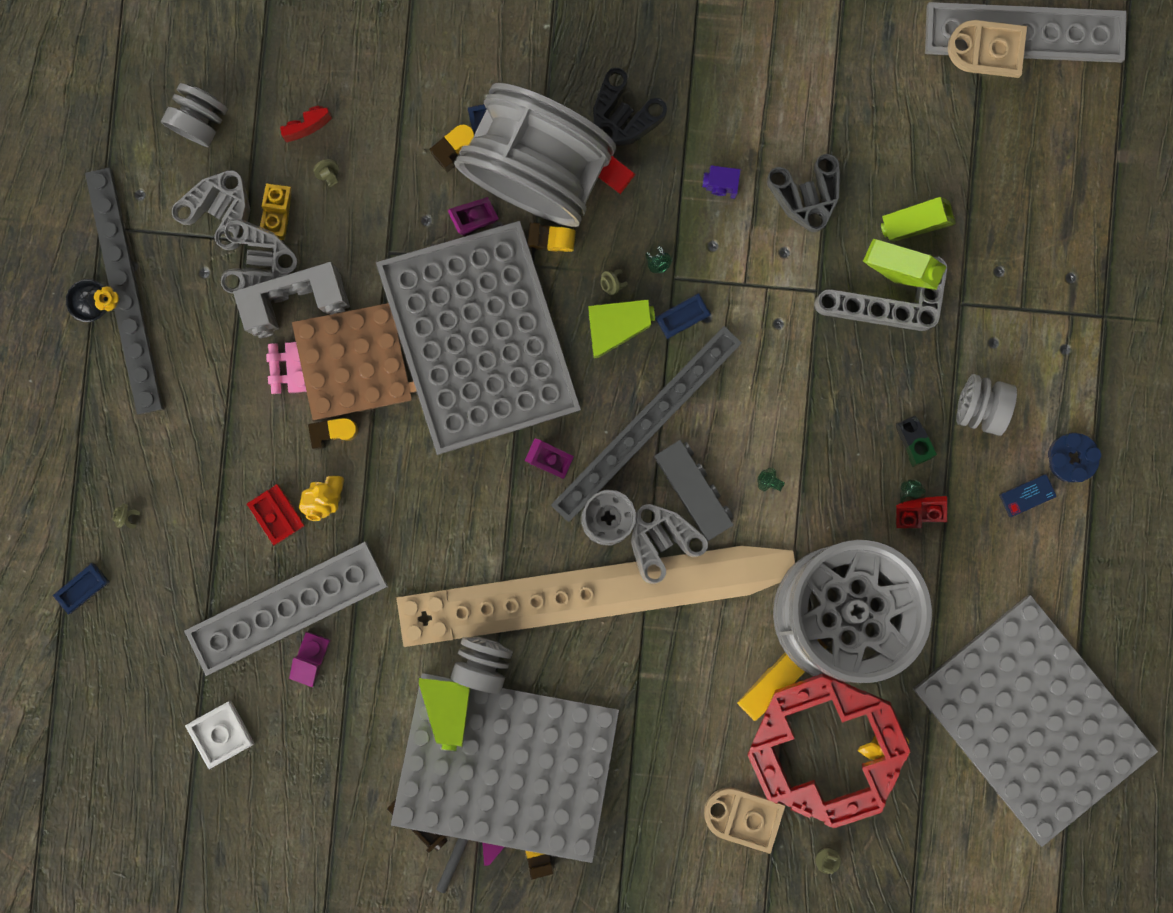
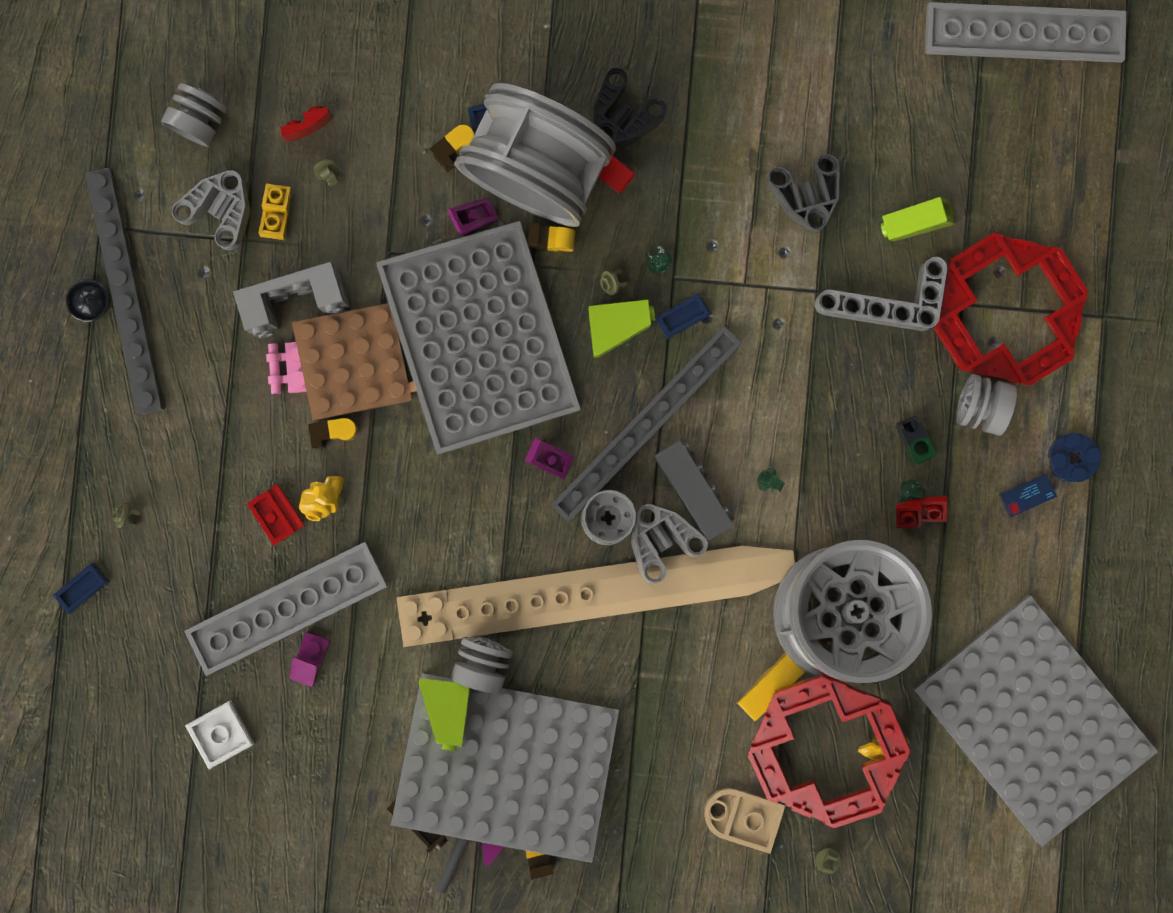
yellow plate [94,286,119,311] -> none
light grey connector [221,218,297,293] -> none
dark purple brick [702,165,740,199] -> none
lime slope [863,239,947,290] -> none
tan tile [948,20,1027,78] -> none
none -> red plate [933,233,1088,386]

